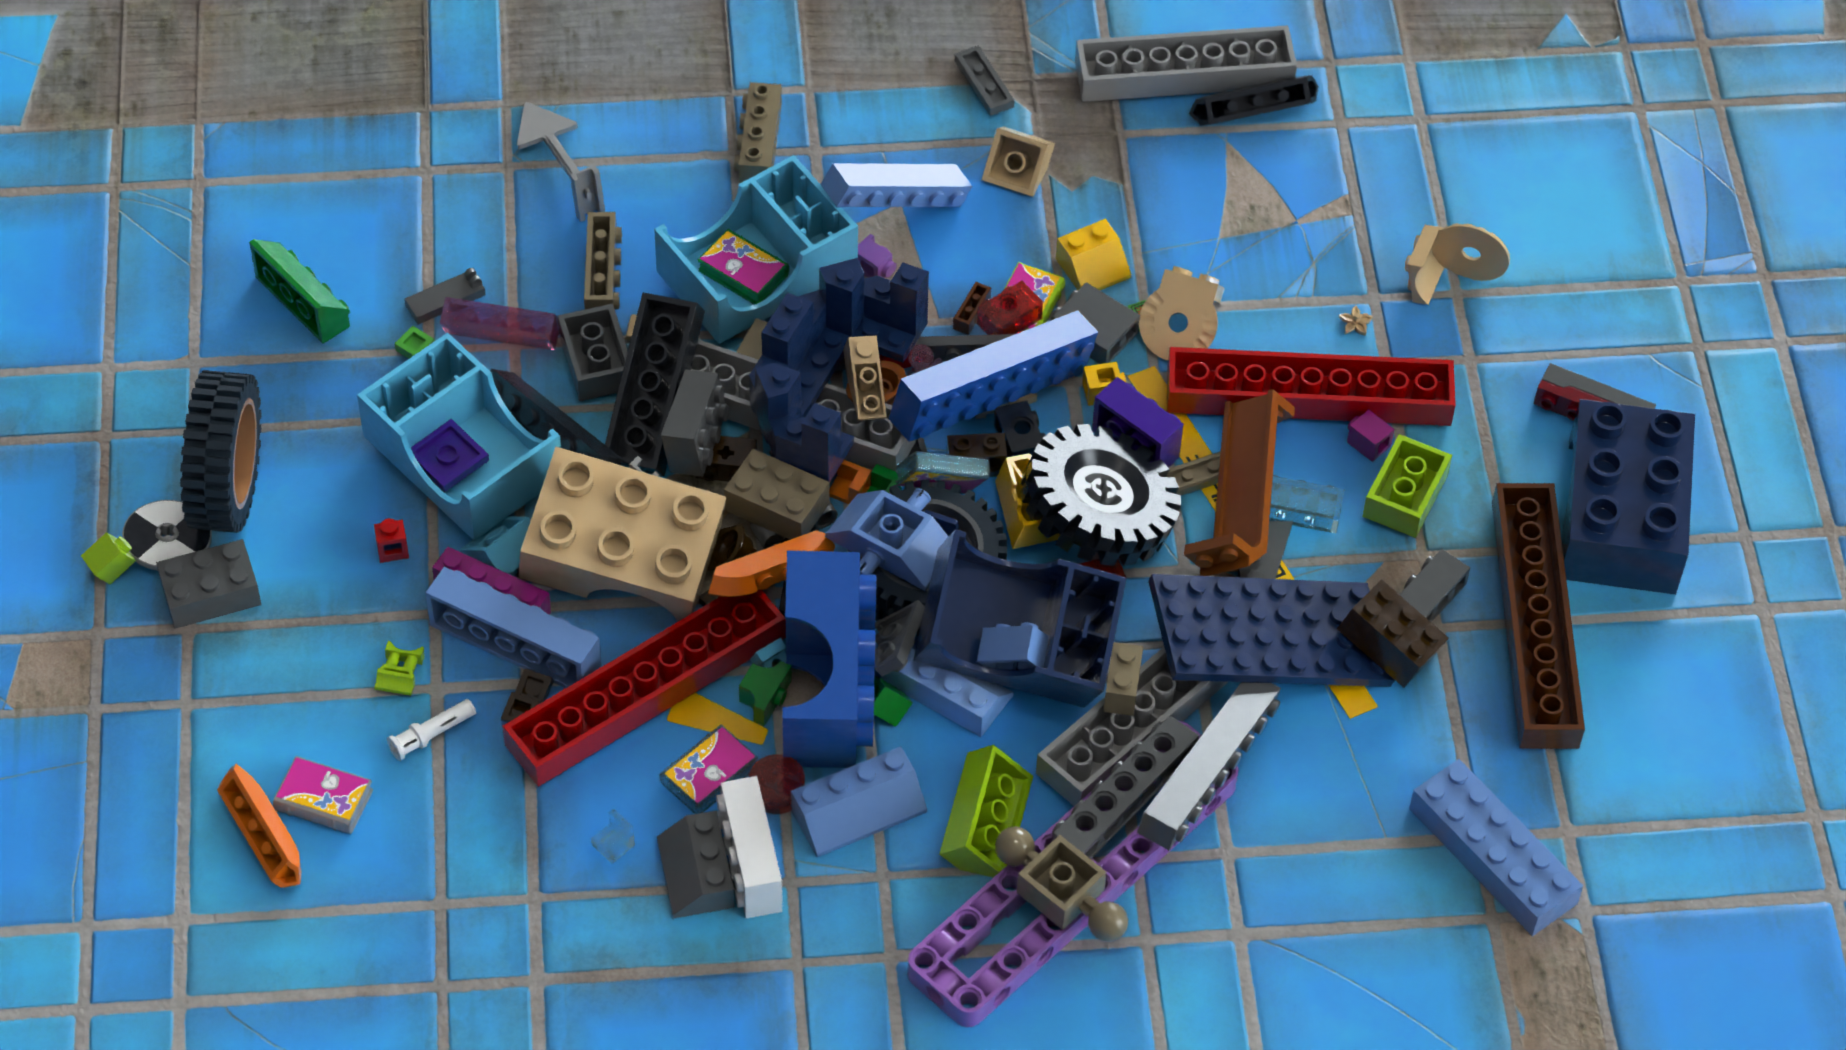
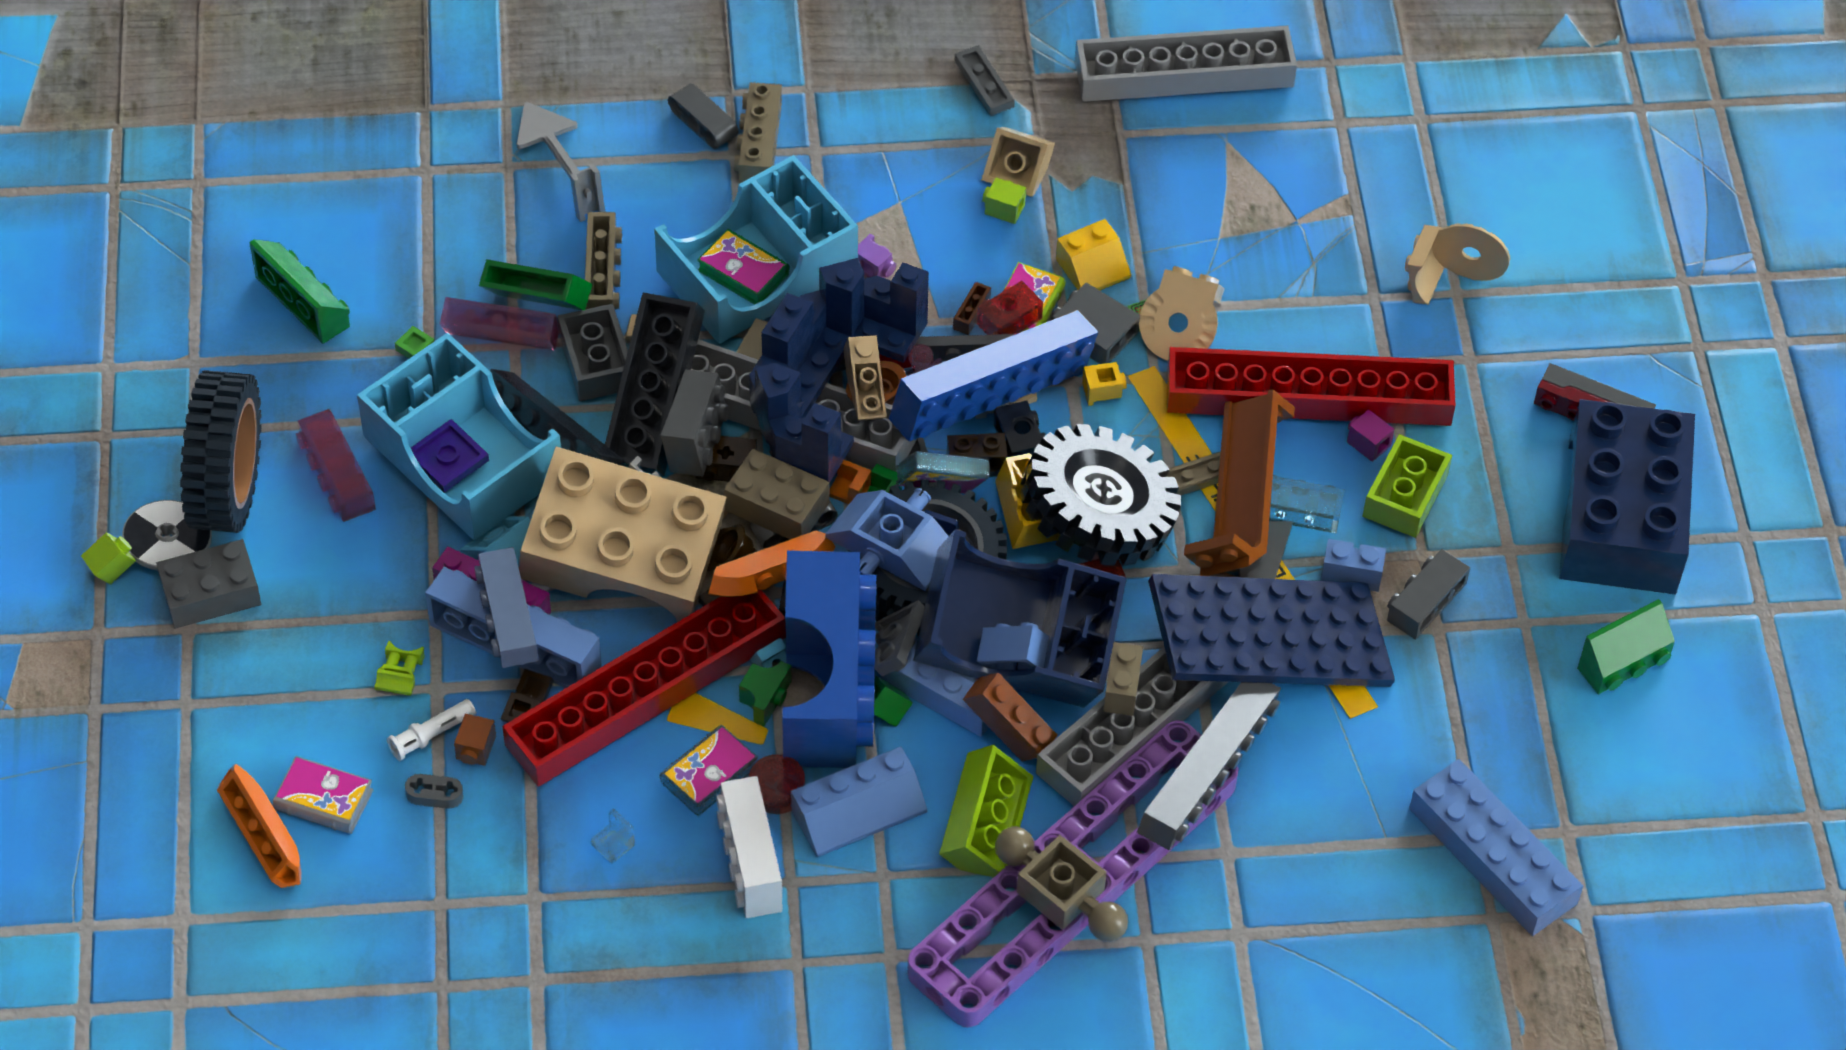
red brick [374,518,409,563] -> none
dark grey hinge [404,268,486,324] -> none
dark grey slope [657,810,734,919] -> none
medium blue brick [821,163,973,207] -> none
dark grey brick [1052,715,1199,859] -> none
dark purple brick [1092,377,1184,468] -> none
black brick [1189,75,1319,126] -> none
dark brown brick [1337,579,1449,688] -> none
tan plant [1339,306,1373,335] -> none
reddish brown brick [1492,483,1585,749] -> none
none -> clear pink brick [296,409,376,522]
none -> dark grey beam [405,774,463,809]
none -> dark orange brick [454,713,496,766]
none -> sand blue brick [474,547,538,668]
none -> green brick [479,259,593,311]
none -> dark grey beam [668,83,739,149]
none -> dark orange brick [962,672,1057,761]
none -> lime brick [982,177,1026,224]
none -> medium blue piece [1321,539,1386,592]
none -> slope [1577,599,1675,694]

